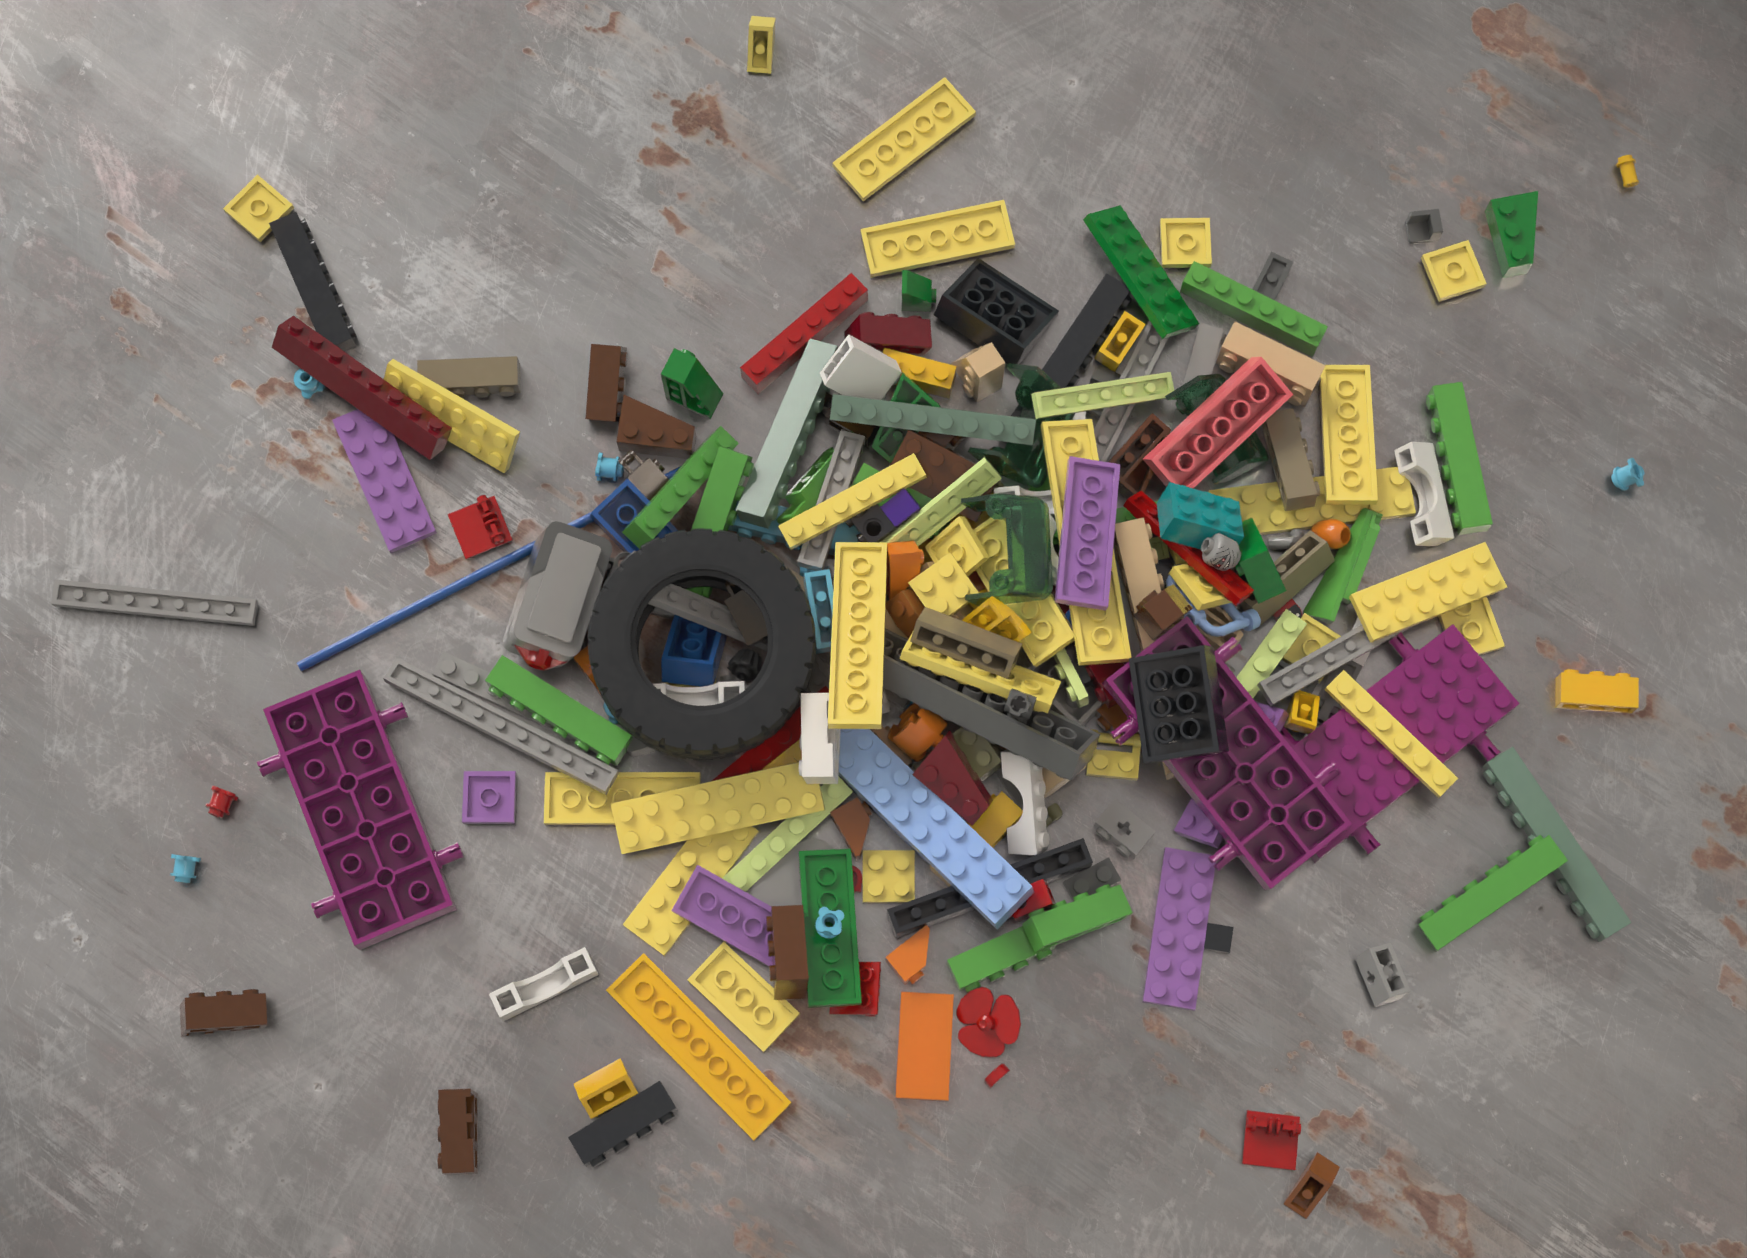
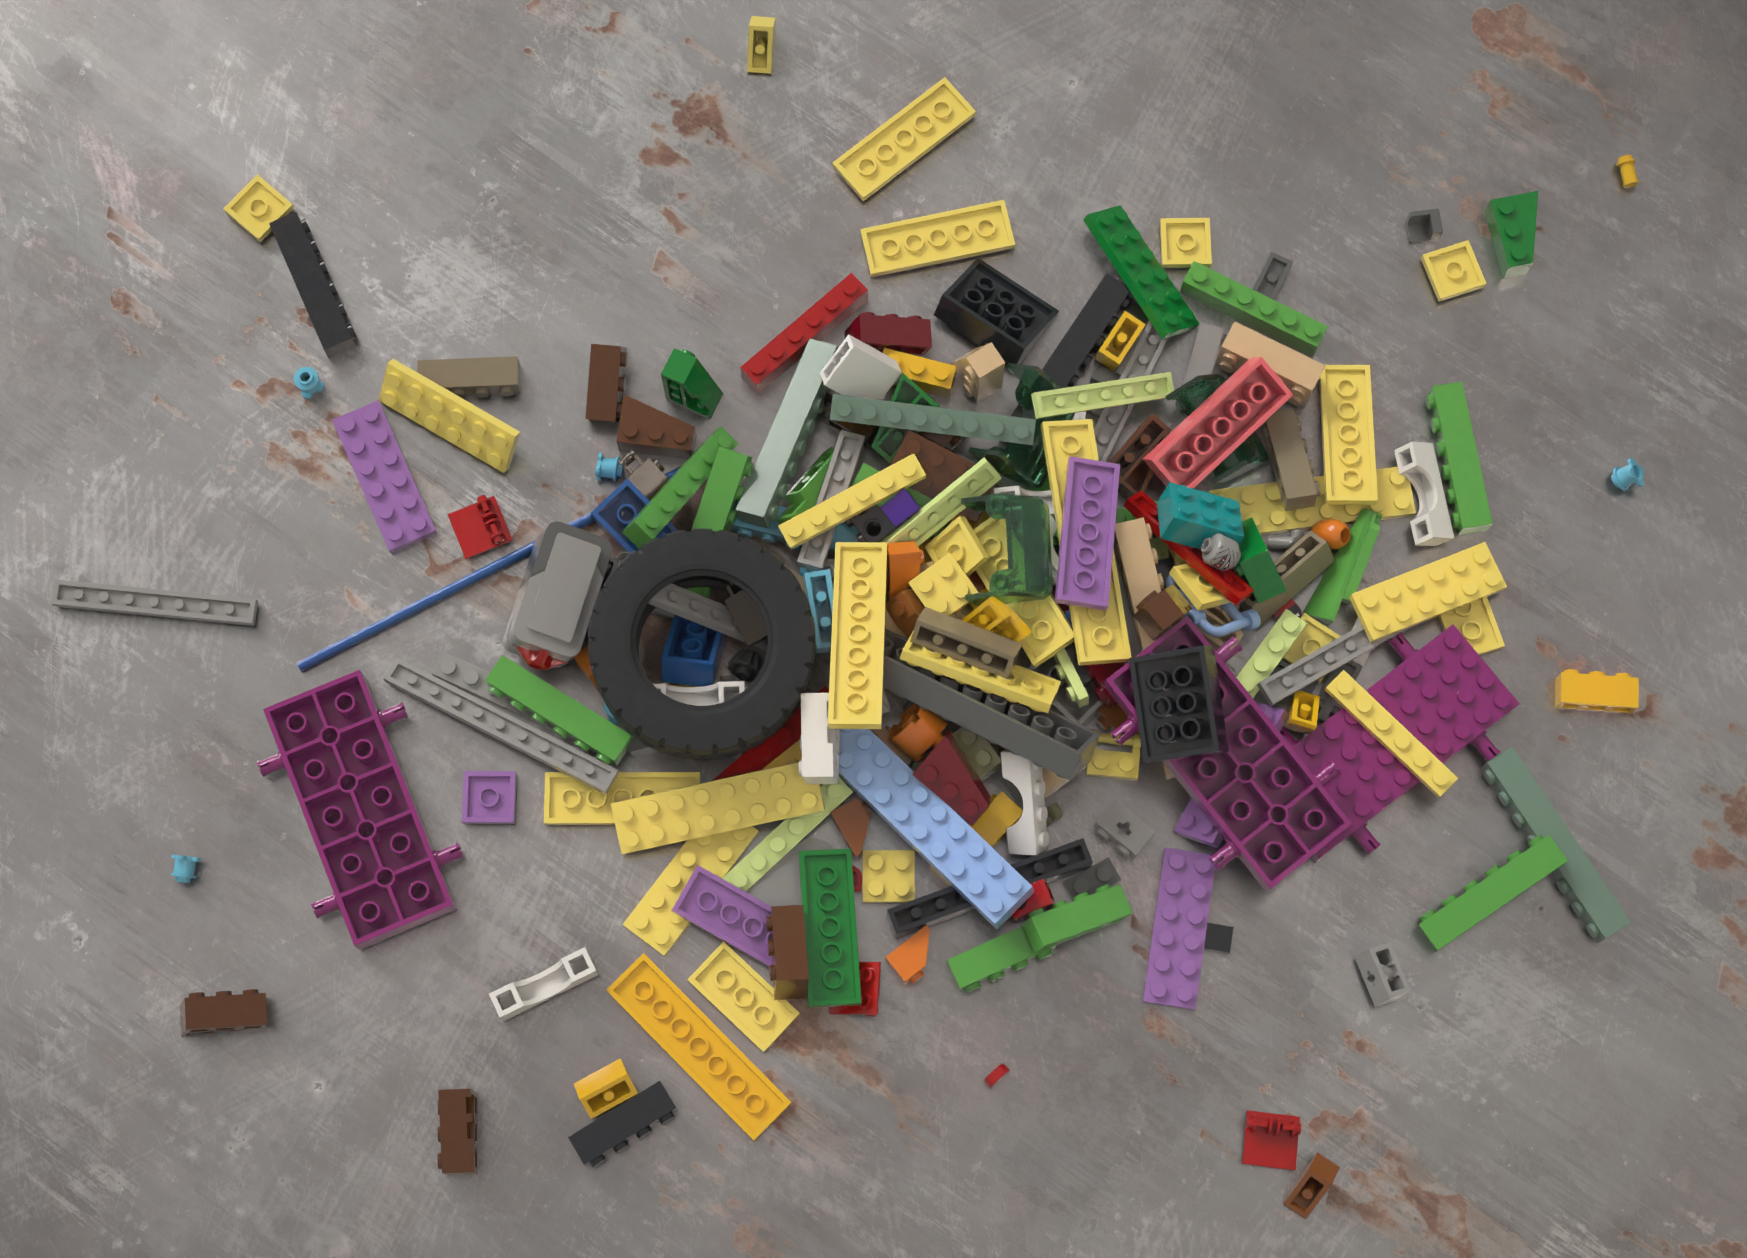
red brick [205,786,238,819] -> none
dark red brick [271,316,452,460] -> none
medium azure brick [815,907,844,938] -> none
orange tile [896,992,954,1101] -> none
green slope [901,270,937,312] -> none
red piece [956,987,1021,1057] -> none
dark grey piece [1004,688,1037,720] -> none

